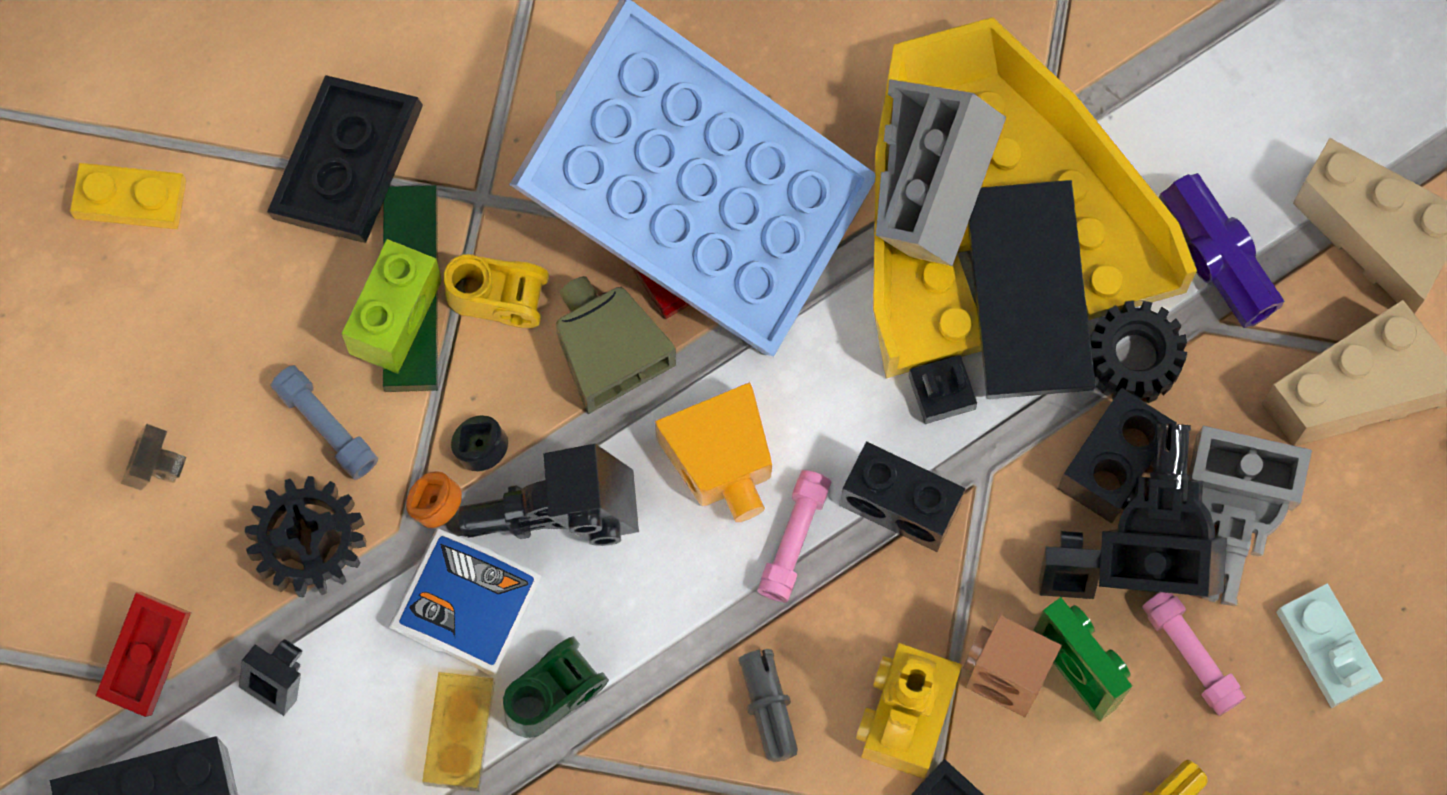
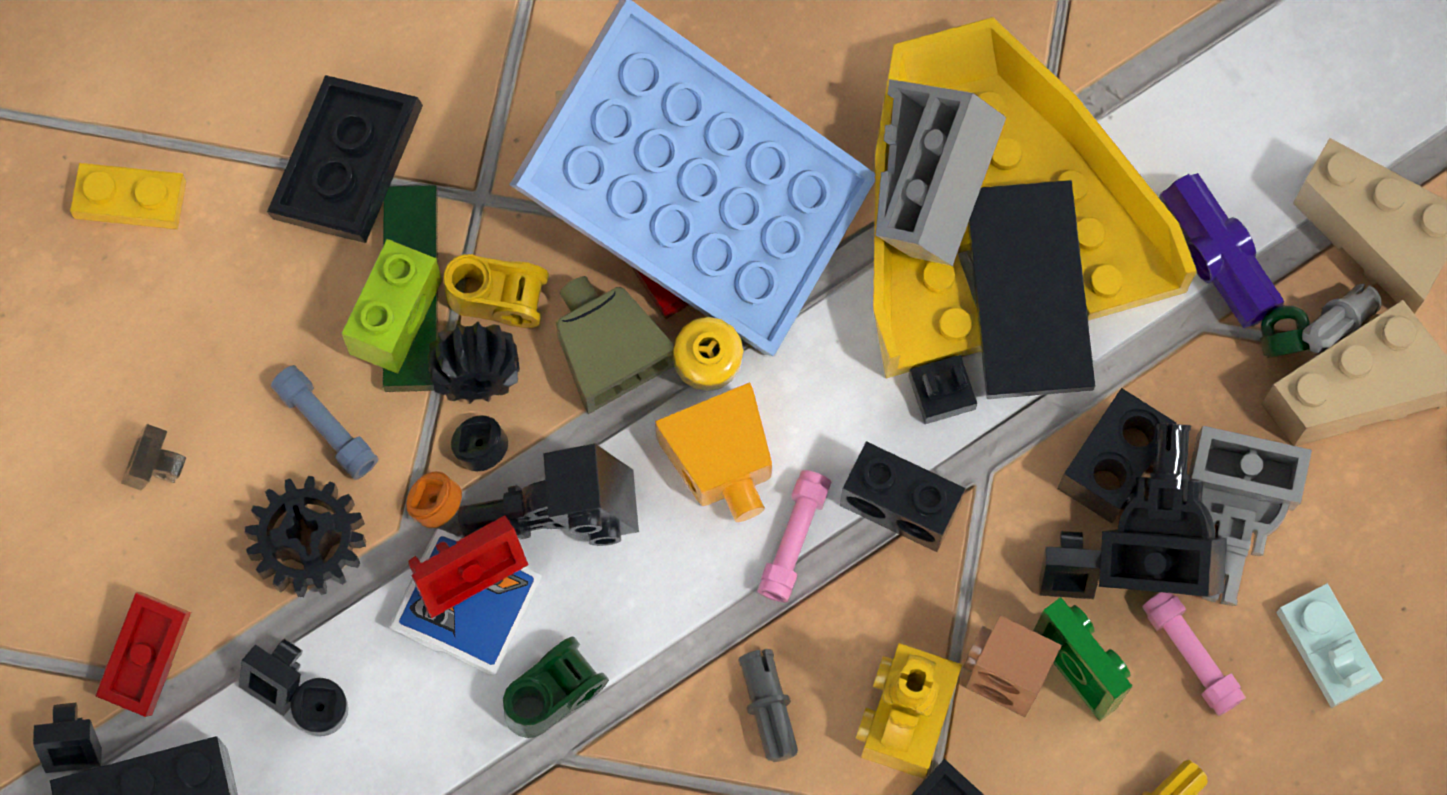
clear yellow plate [422,672,495,792] -> none
black tyre [1090,300,1187,403] -> none
none -> black tile [33,702,102,773]
none -> black tile [291,678,349,737]
none -> red plate [408,515,529,618]
none -> black gear [427,321,520,404]
none -> yellow head [673,317,744,391]
none -> dark green tile [1260,306,1310,358]
none -> light grey axle [1302,284,1382,353]

